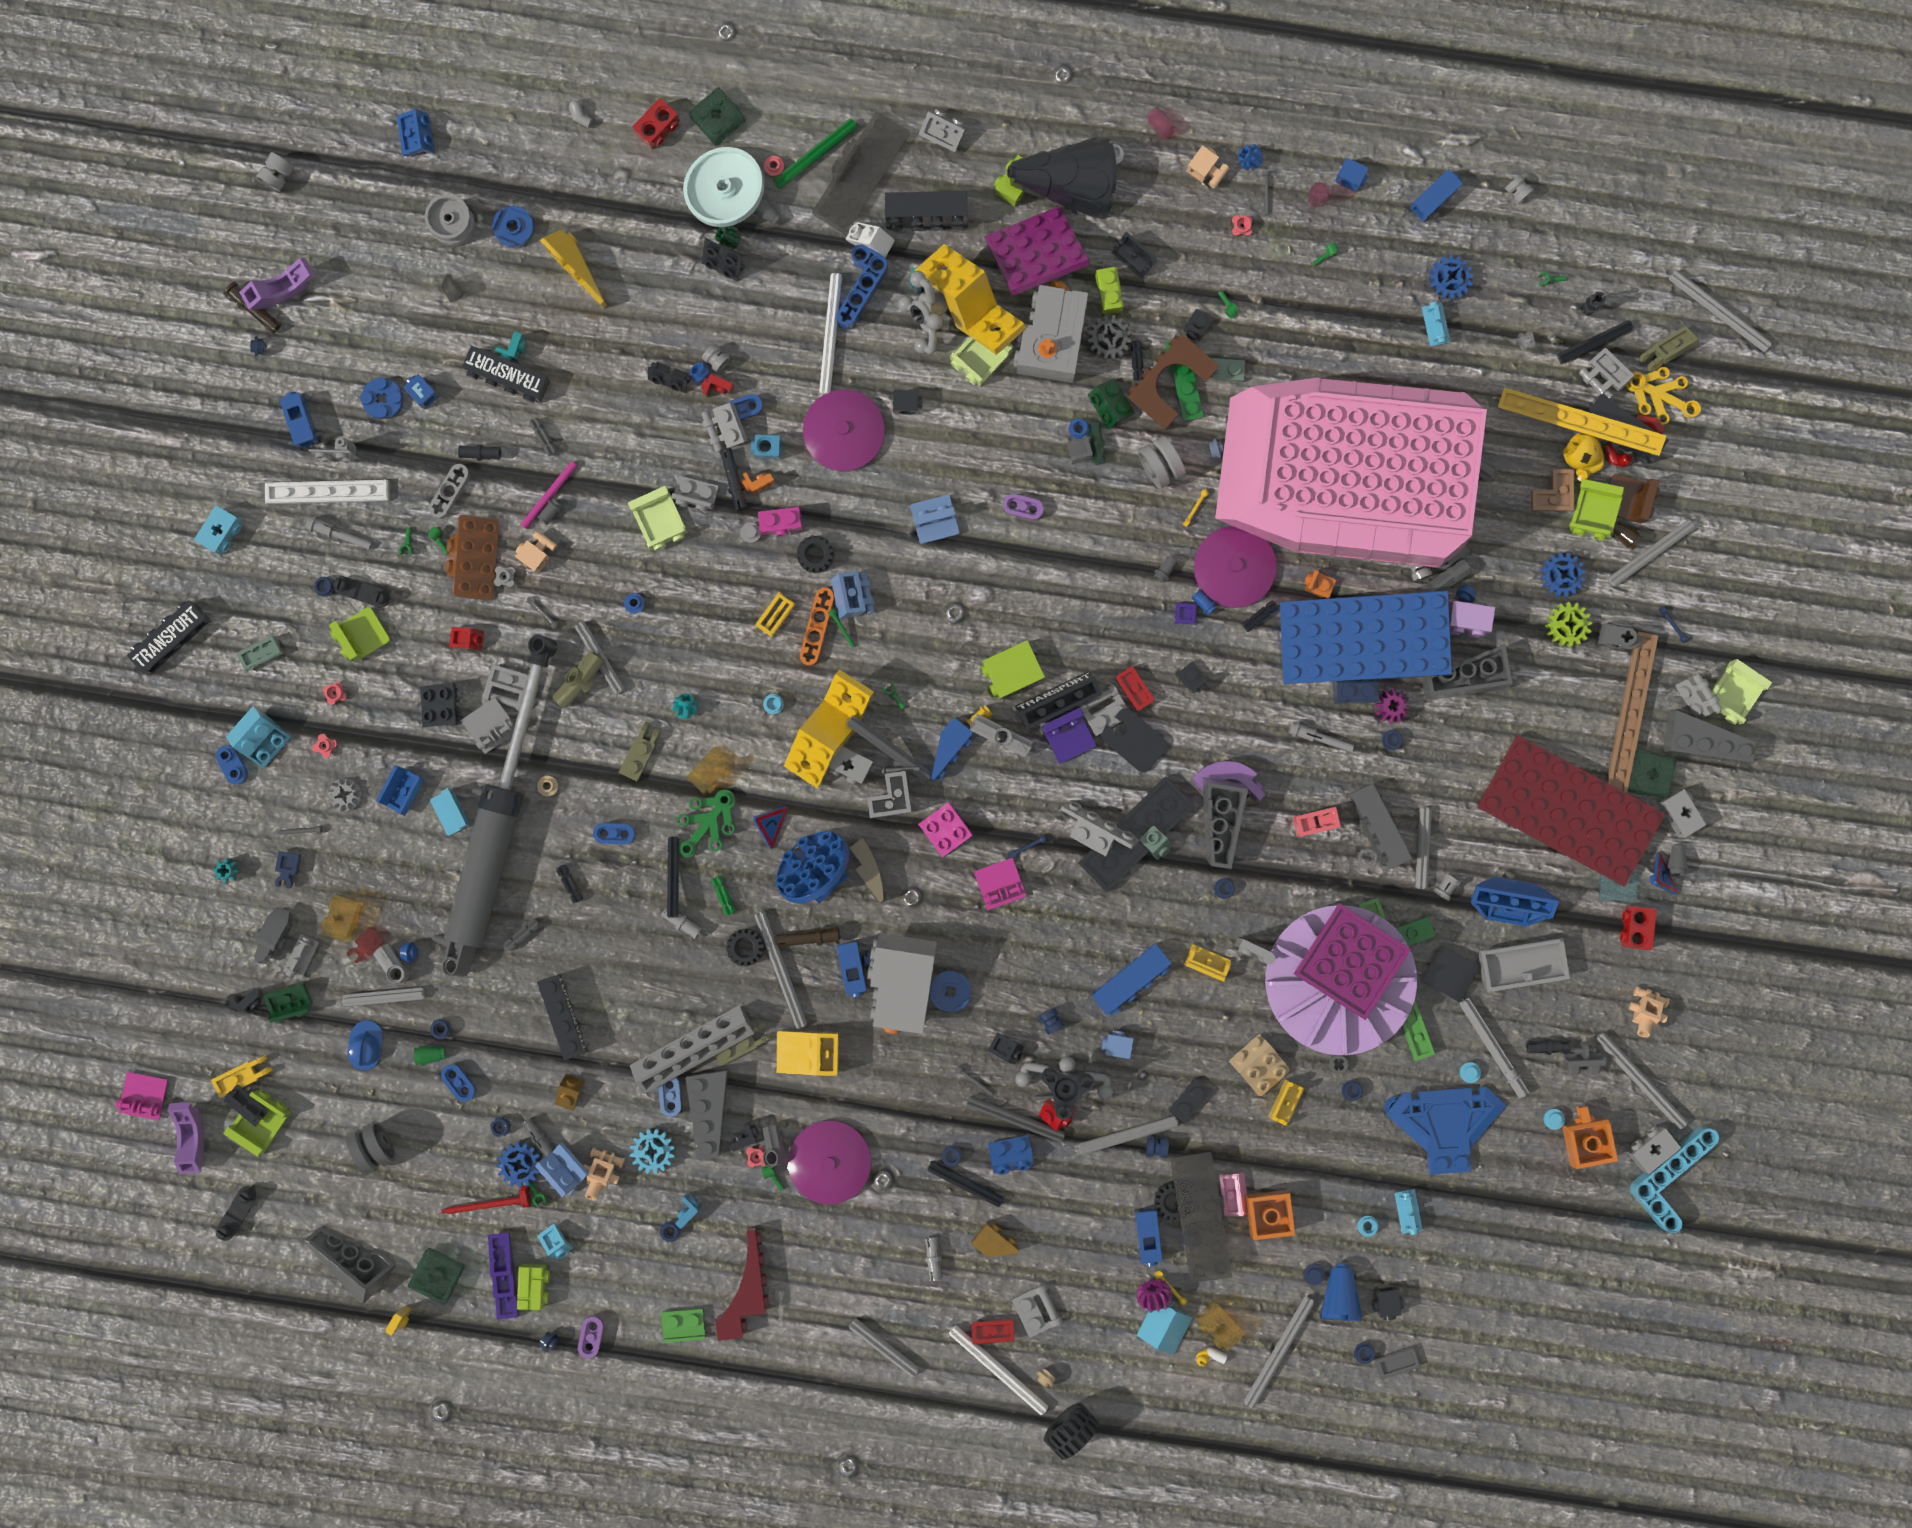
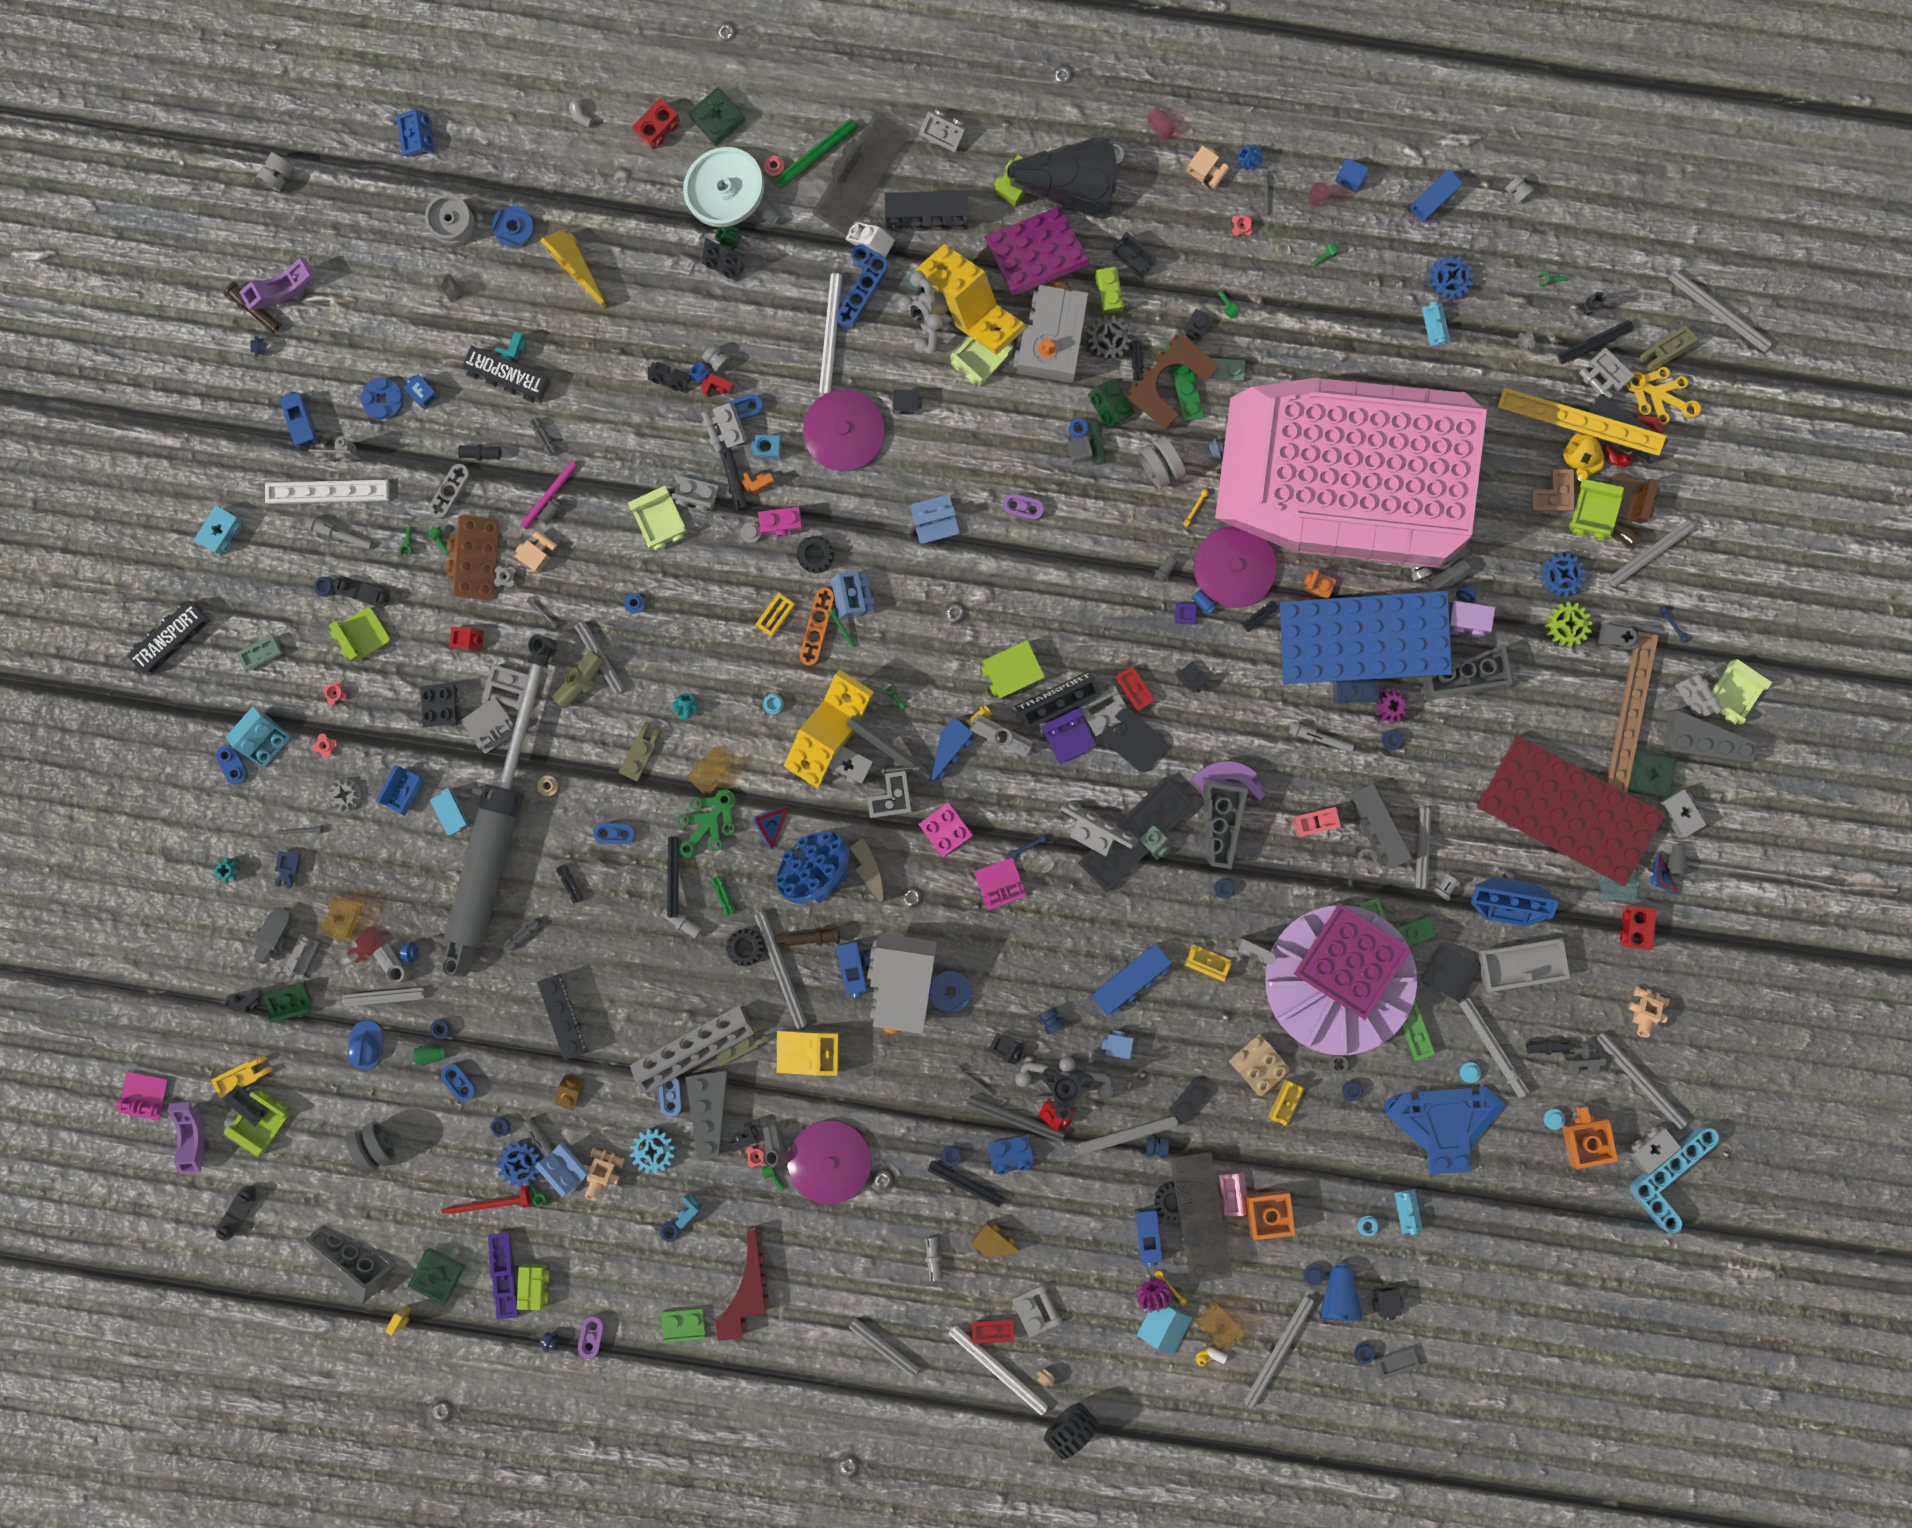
medium azure bracket [537,1224,573,1260] -> none

